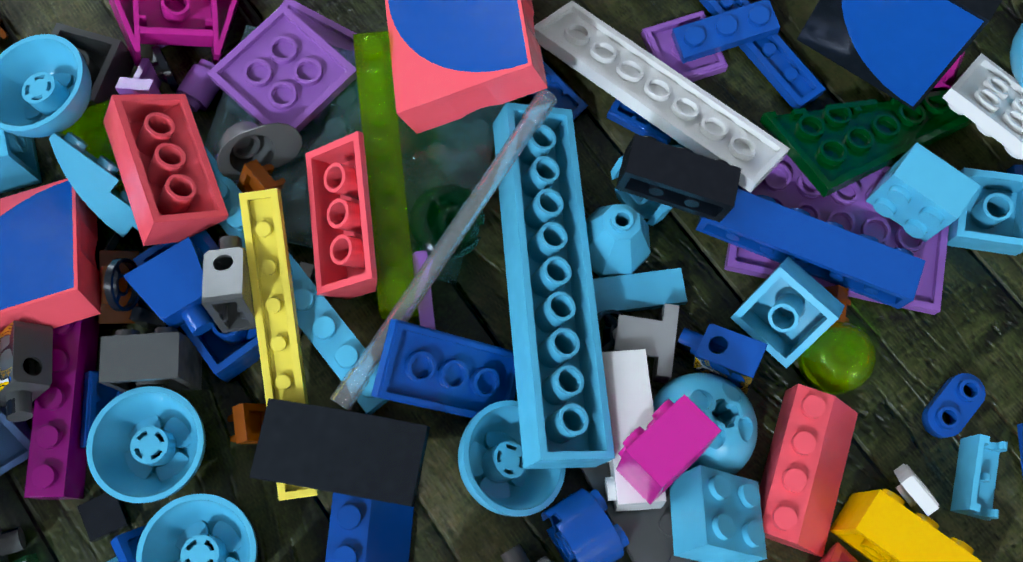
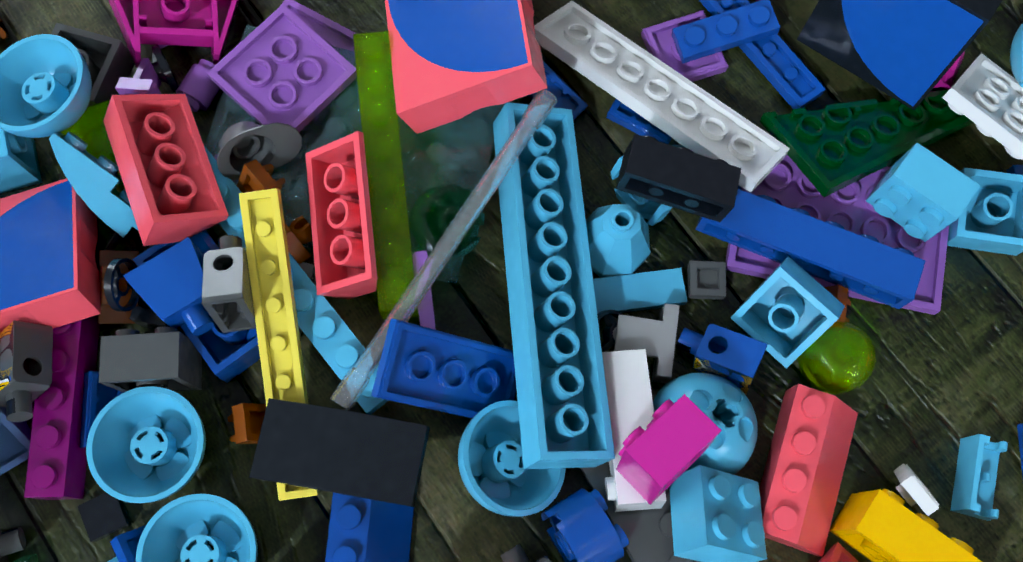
blue plate [921,373,986,439] -> none
none -> dark orange tile [285,215,312,265]
none -> dark grey plate [687,260,726,300]

